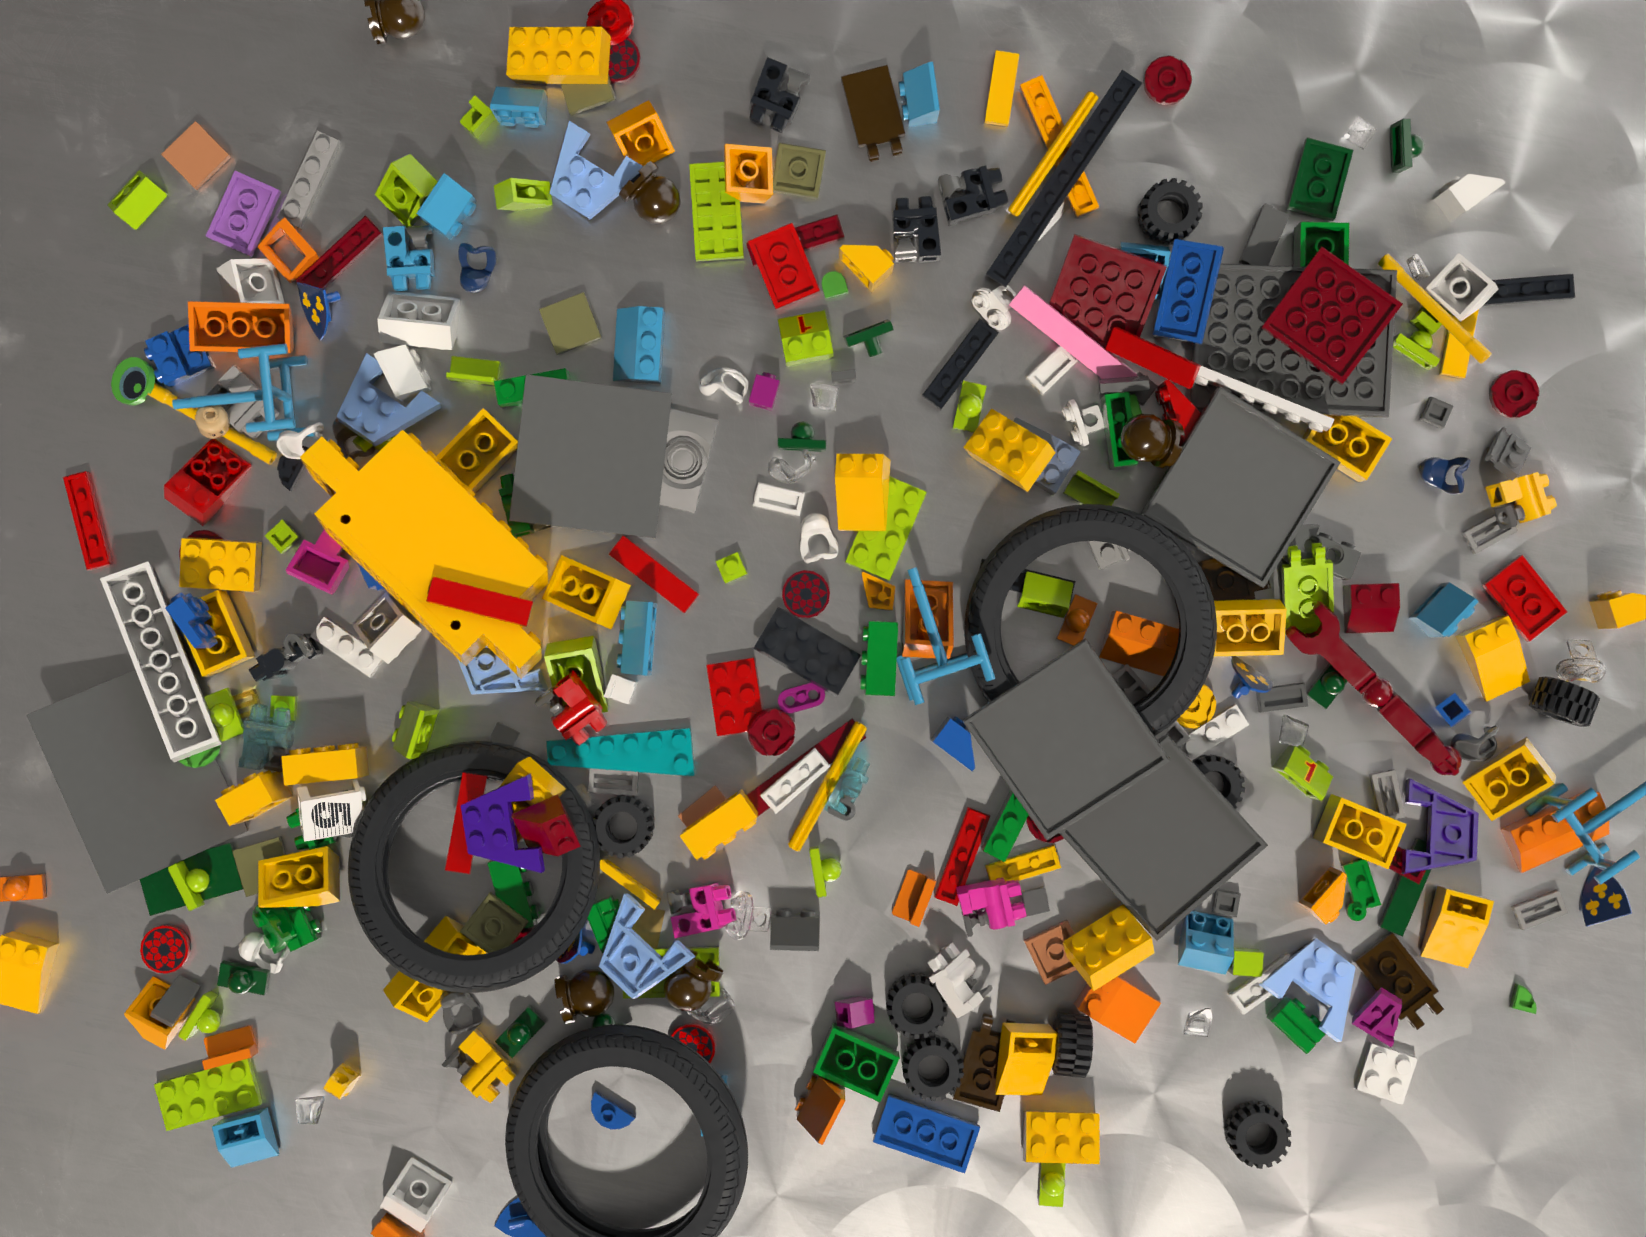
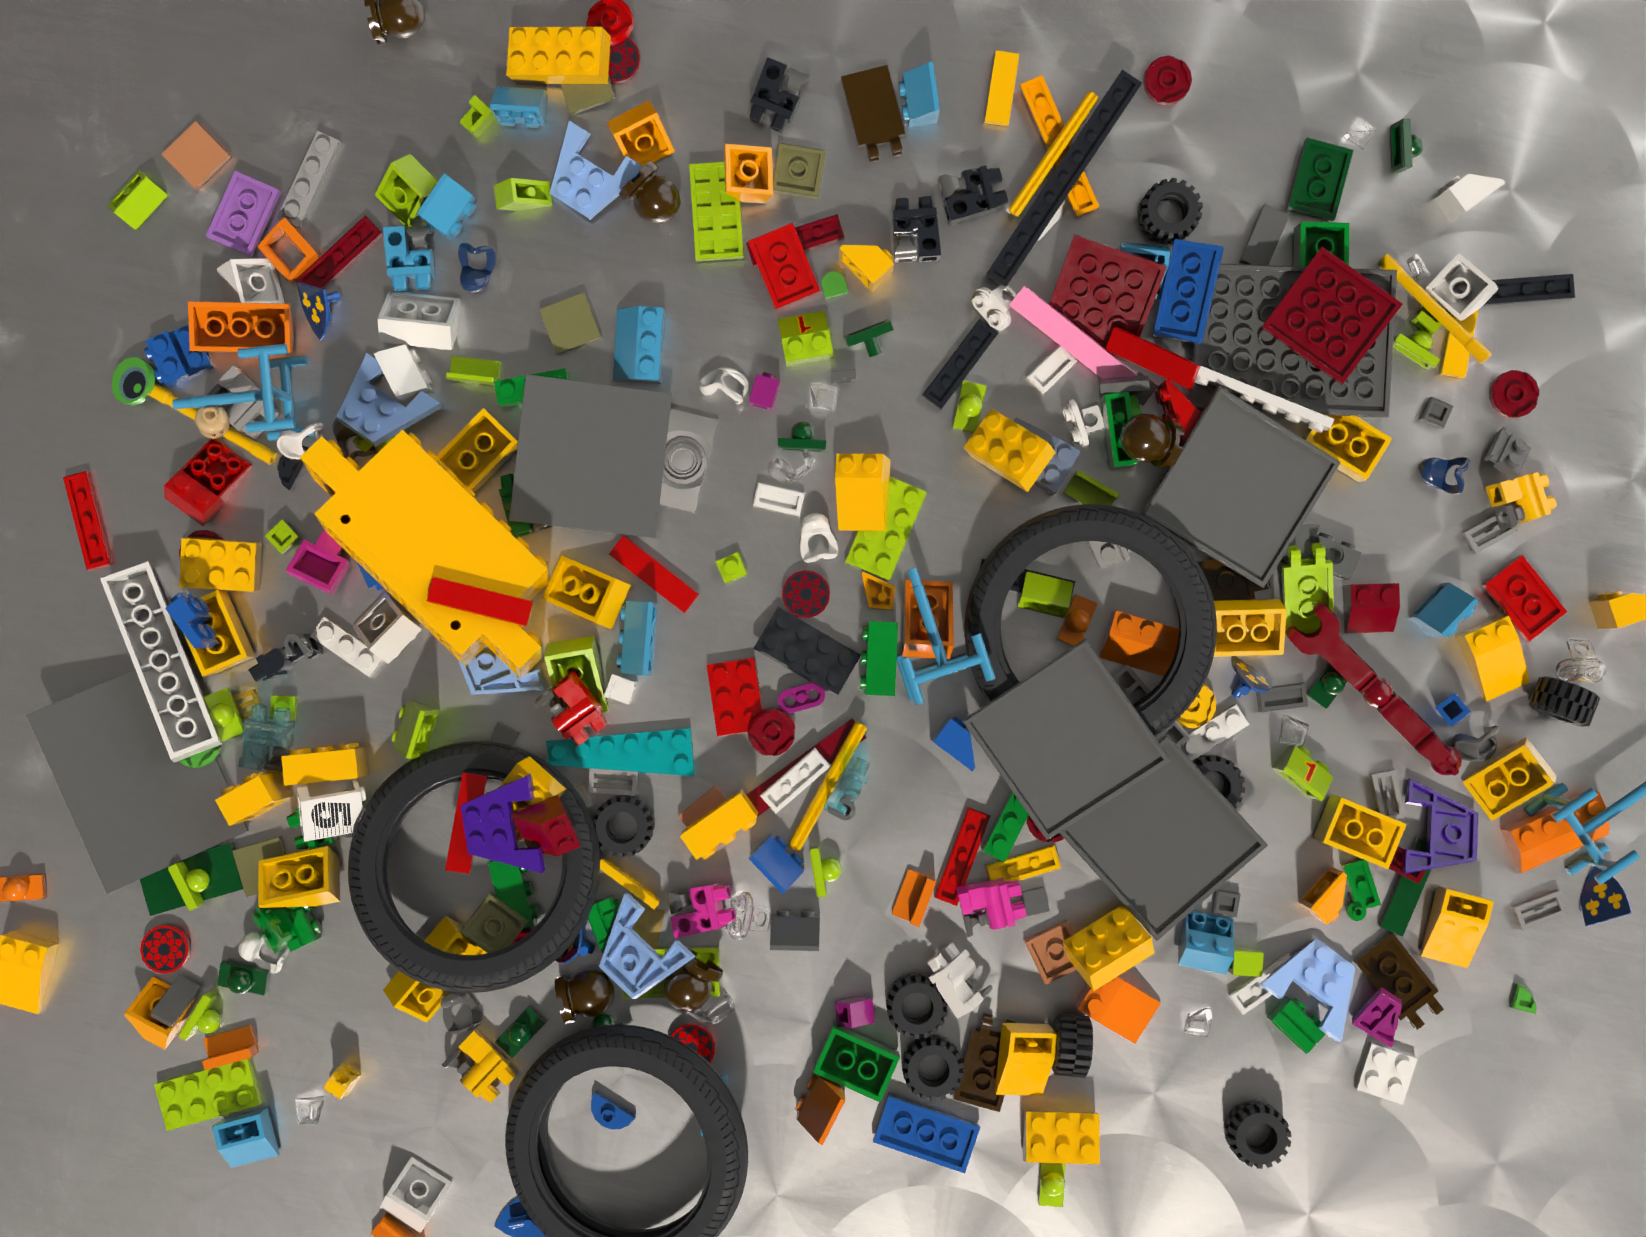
none -> blue slope [749,834,804,895]

